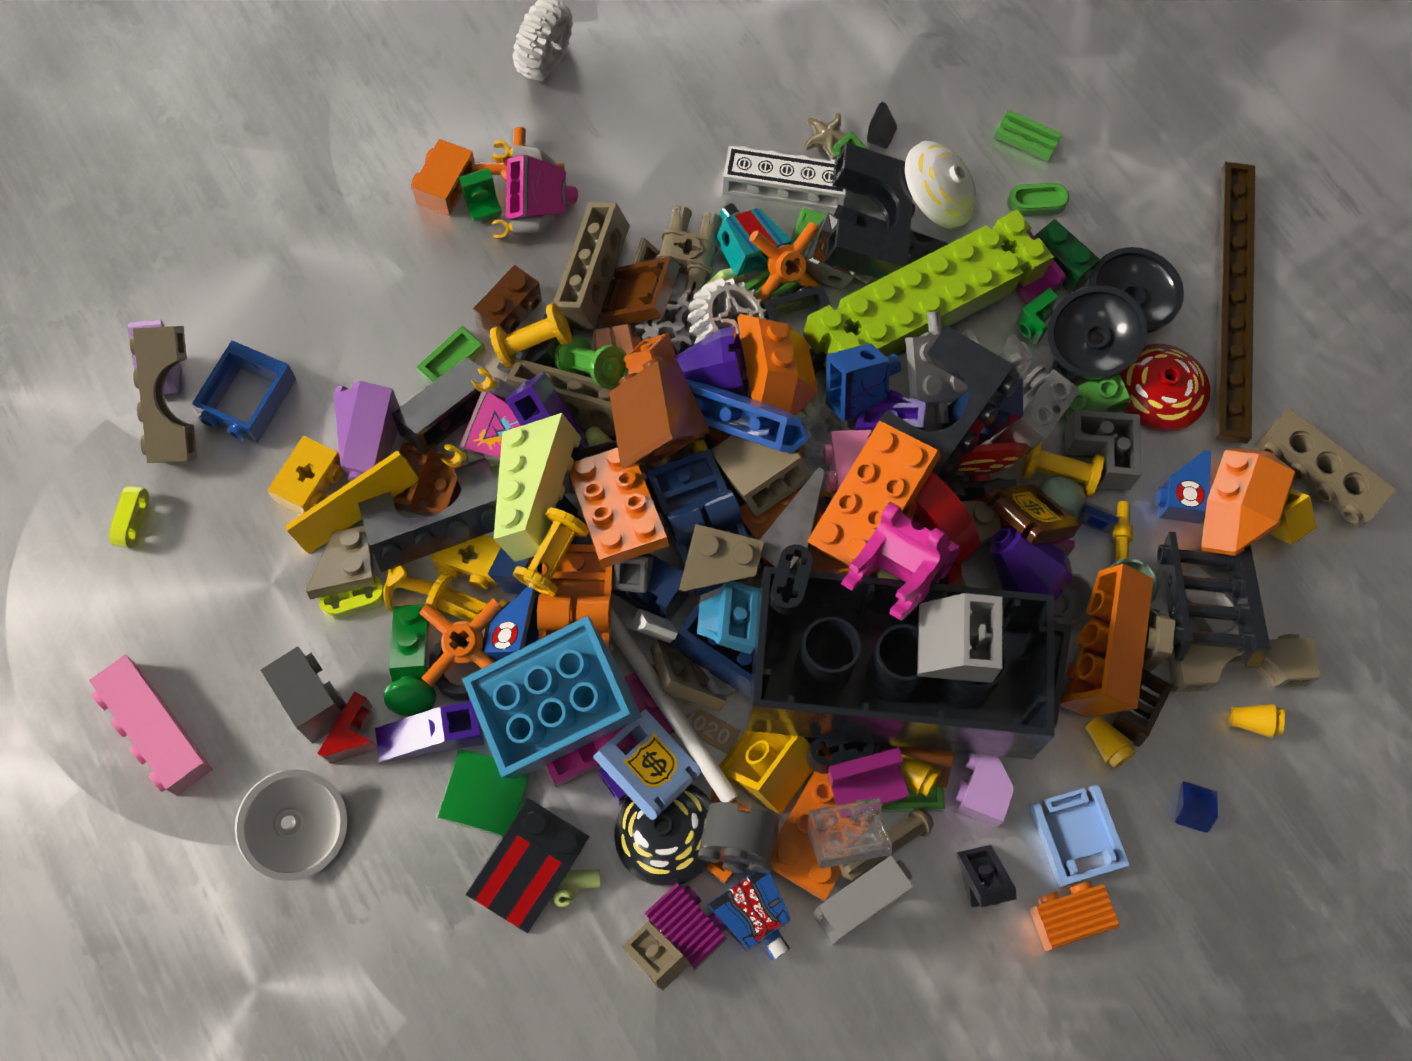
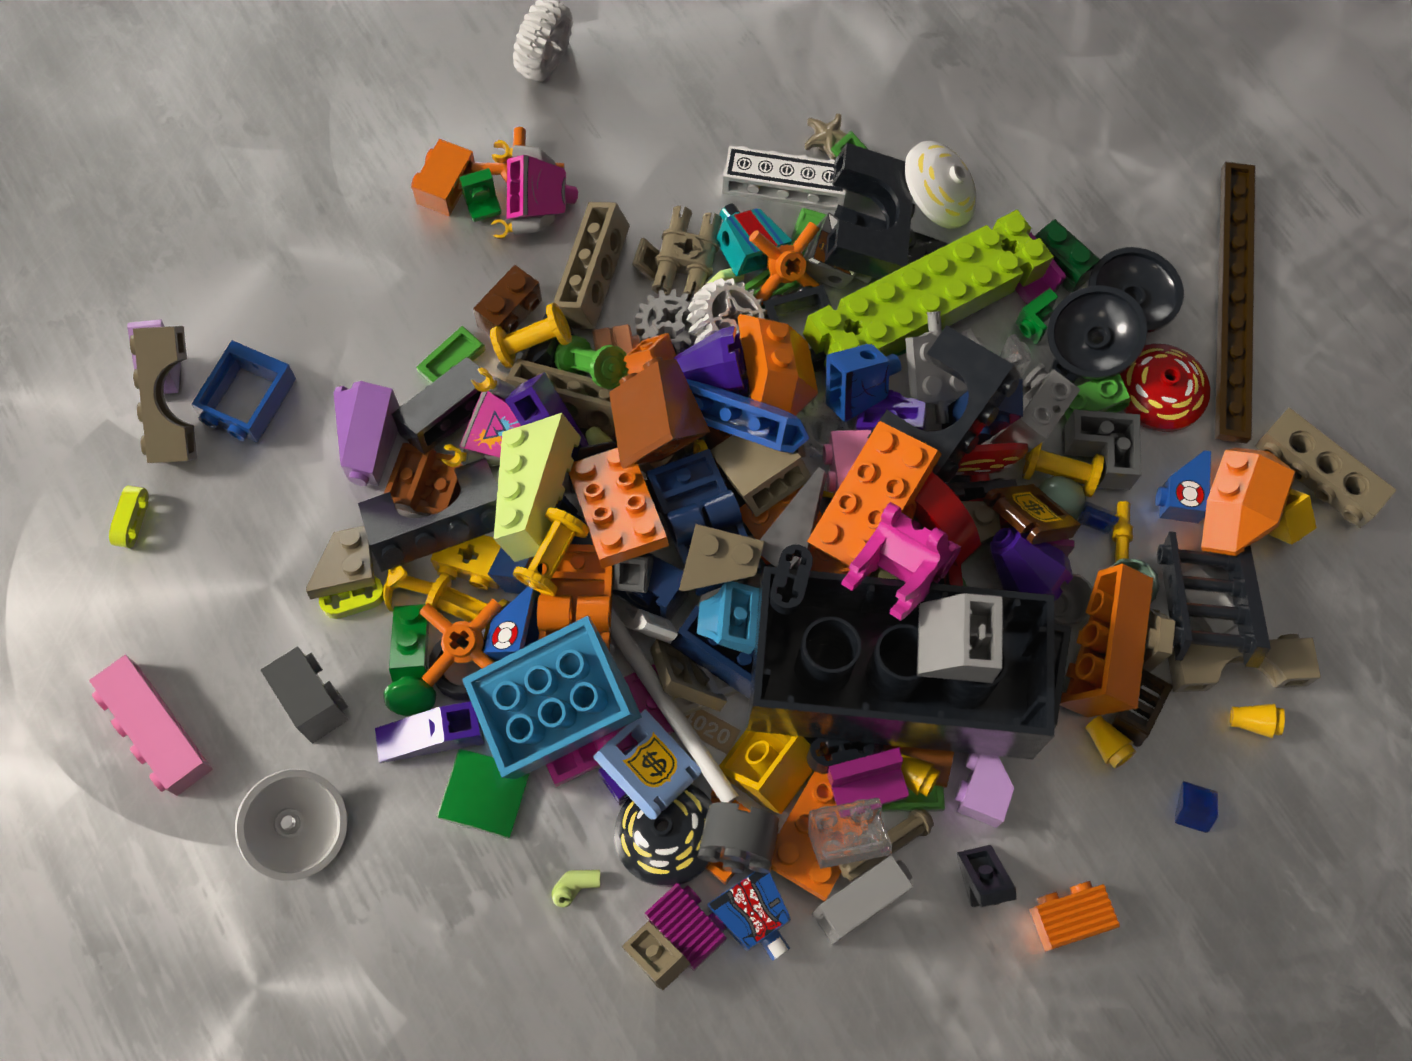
yellow brick [268,435,343,515] -> none
yellow slope [285,451,419,553] -> none
red slope [317,691,377,764] -> none
black slope [465,798,590,933] -> none
reddish brown container [598,256,680,327] -> none
black slope [866,102,897,149] -> none
bright green tile [994,110,1062,162] -> none
bright green tile [1007,183,1069,216] -> none
light blue container [1030,785,1130,888] -> none

